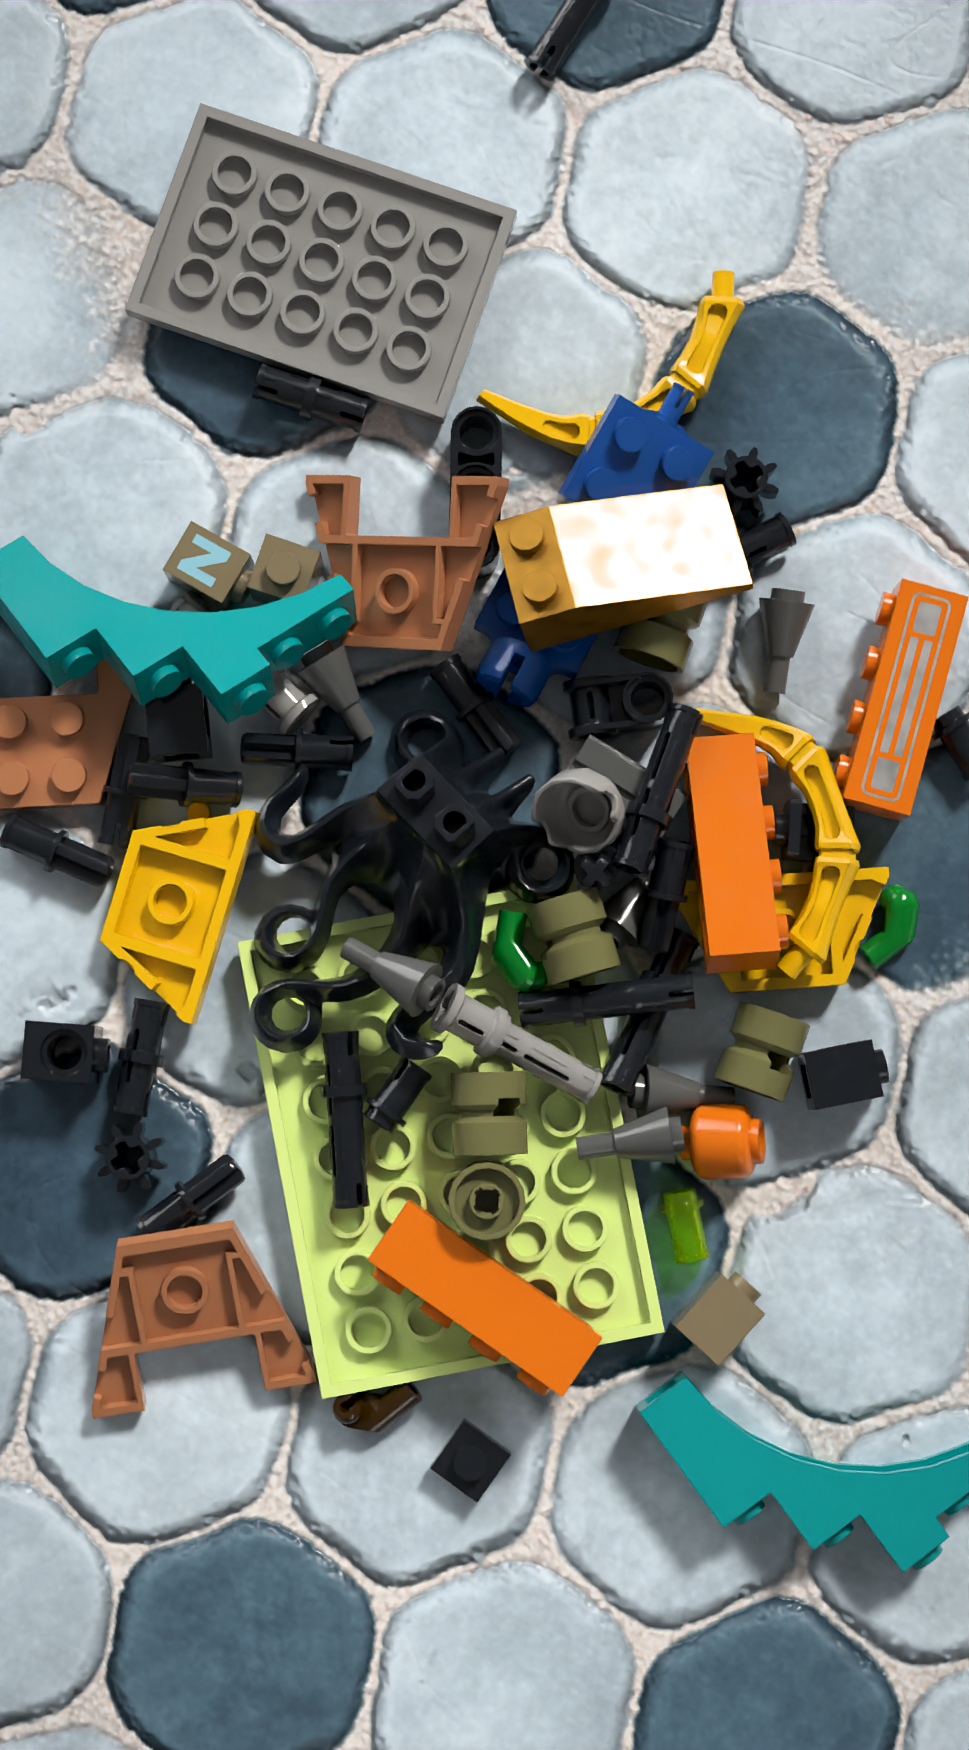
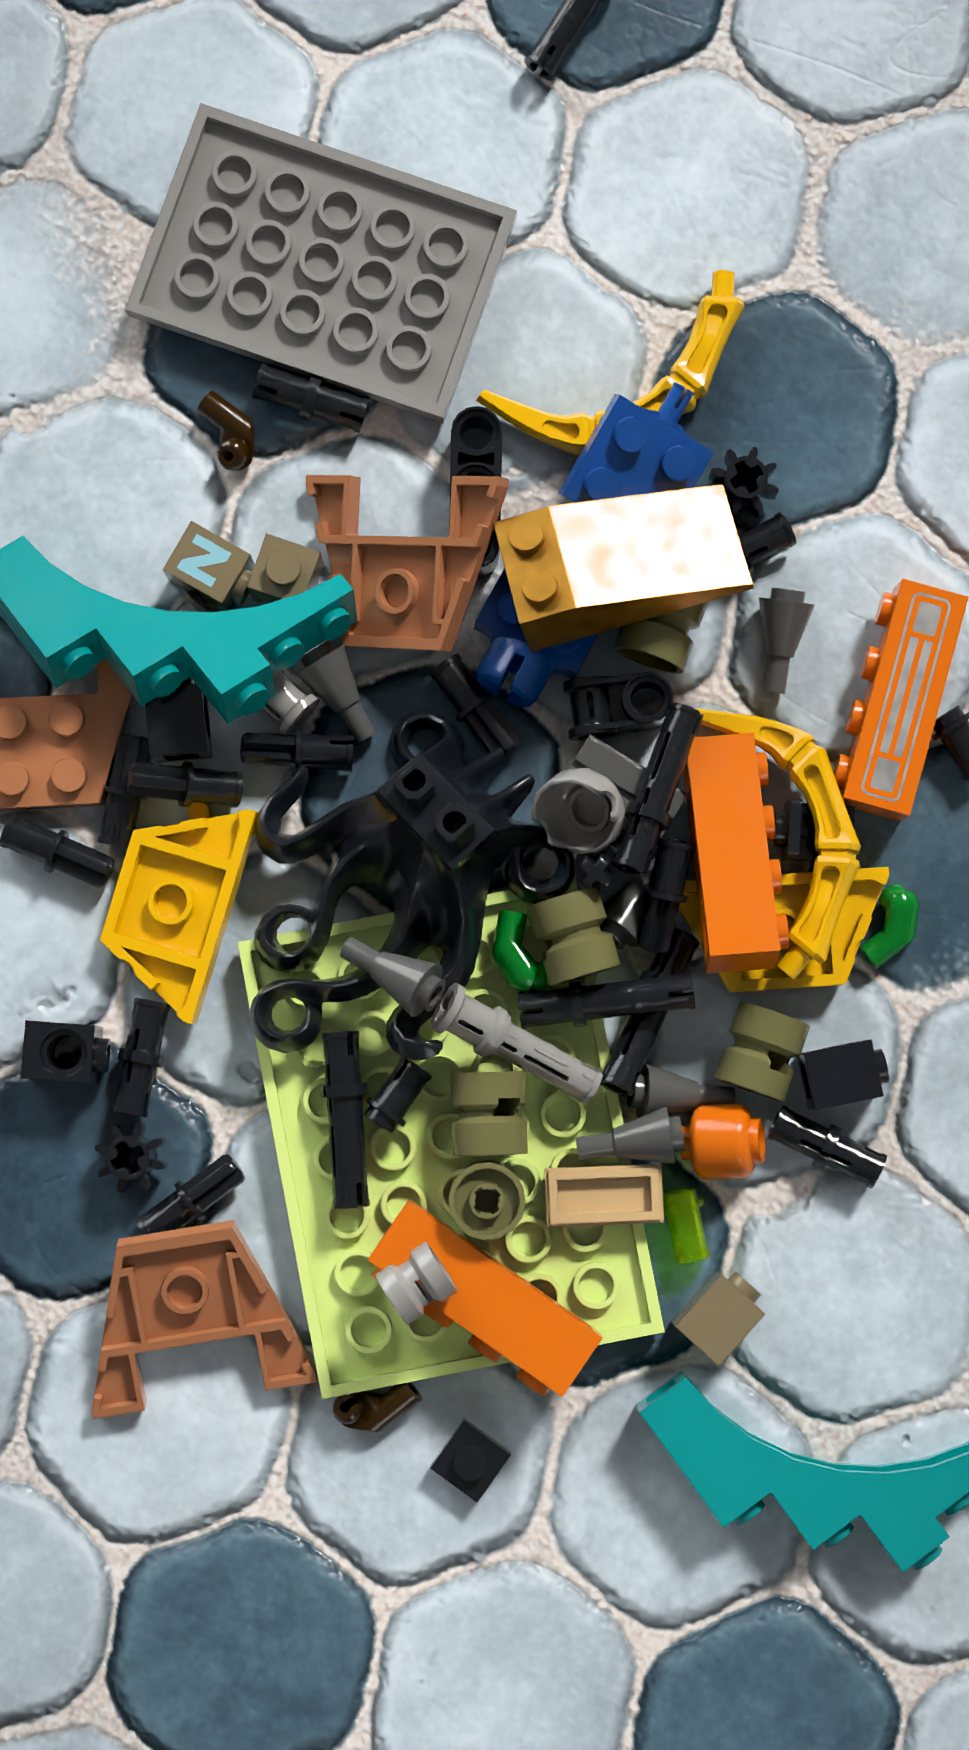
none -> dark brown arm [196,390,256,470]
none -> light grey wheel [375,1241,458,1325]
none -> tan tile [544,1163,664,1227]
none -> black pin [767,1105,887,1189]

